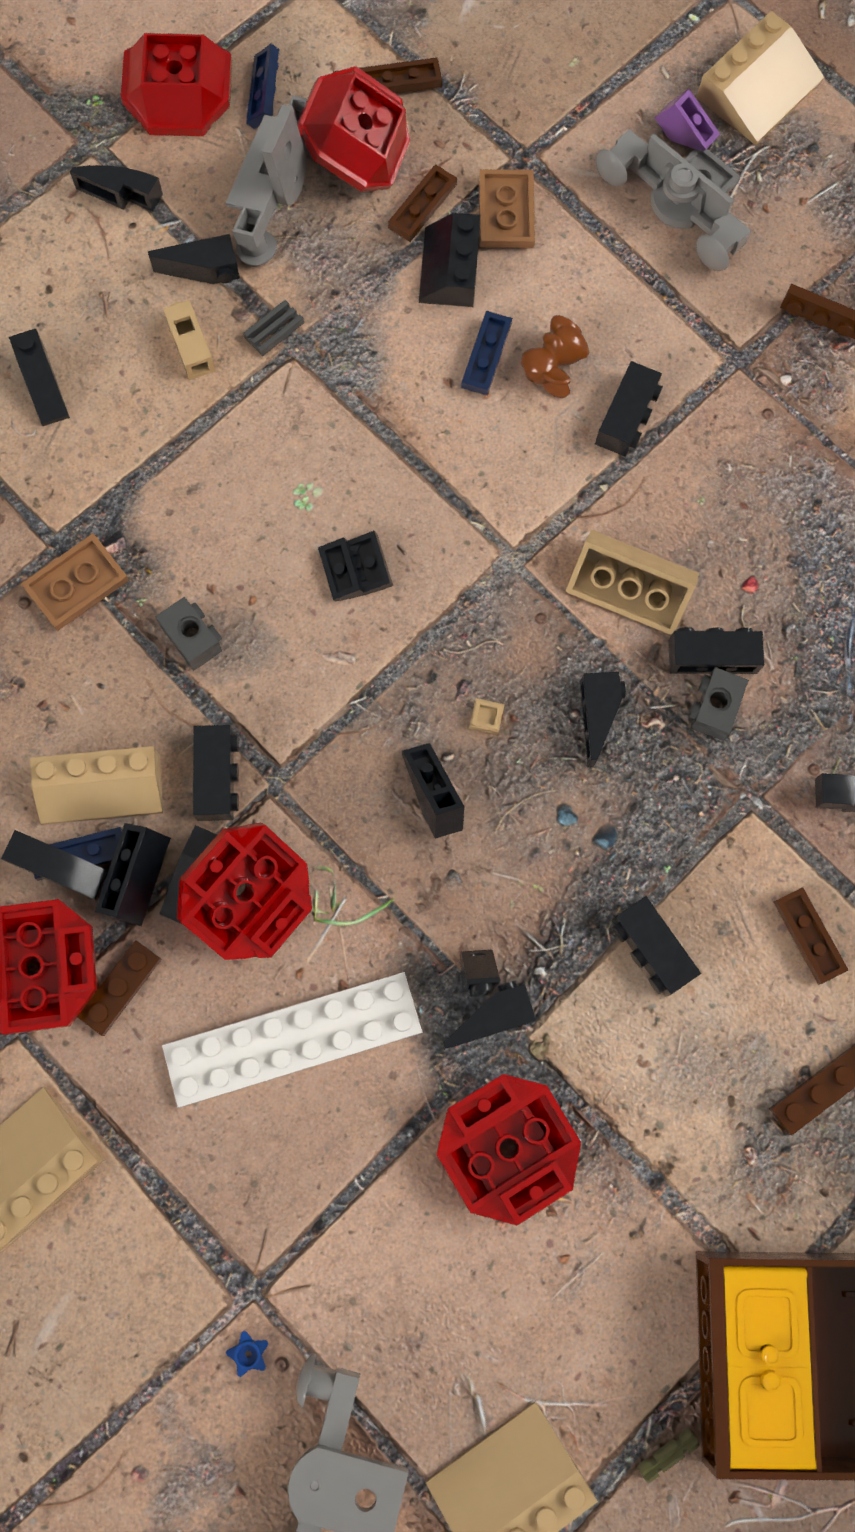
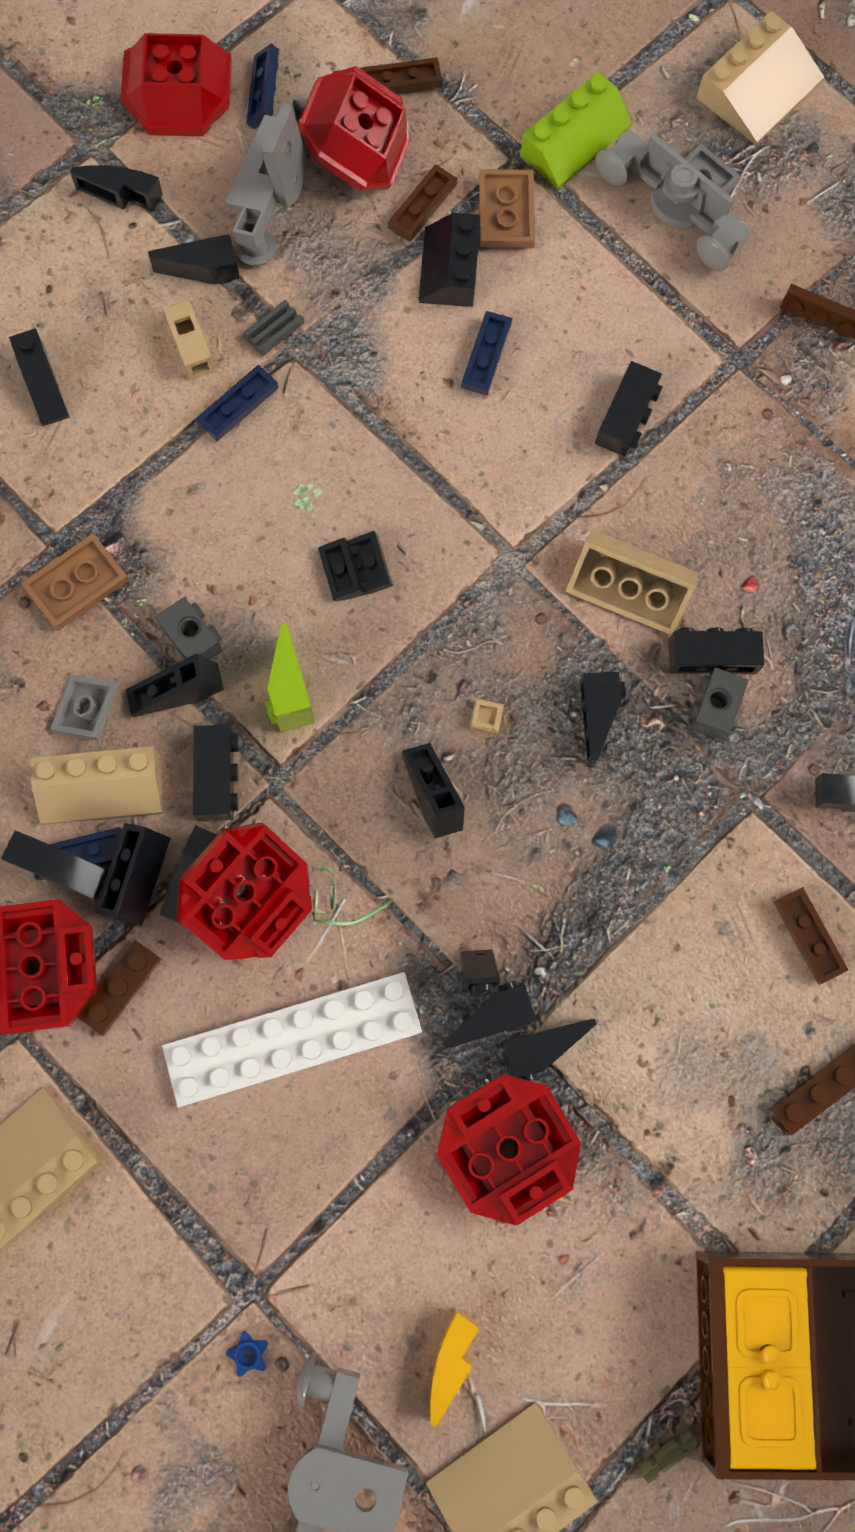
dark orange animal [520,315,589,398] -> none
black brick [611,896,702,997] -> none
medium lavender slope [655,89,720,152] -> none
none -> light grey slope [51,675,119,741]
none -> black slope [126,653,224,717]
none -> dark blue plate [196,364,279,442]
none -> lime slope [264,622,315,733]
none -> yellow slope [430,1309,480,1427]
none -> black slope [501,1018,597,1081]
none -> lime slope [520,71,632,190]

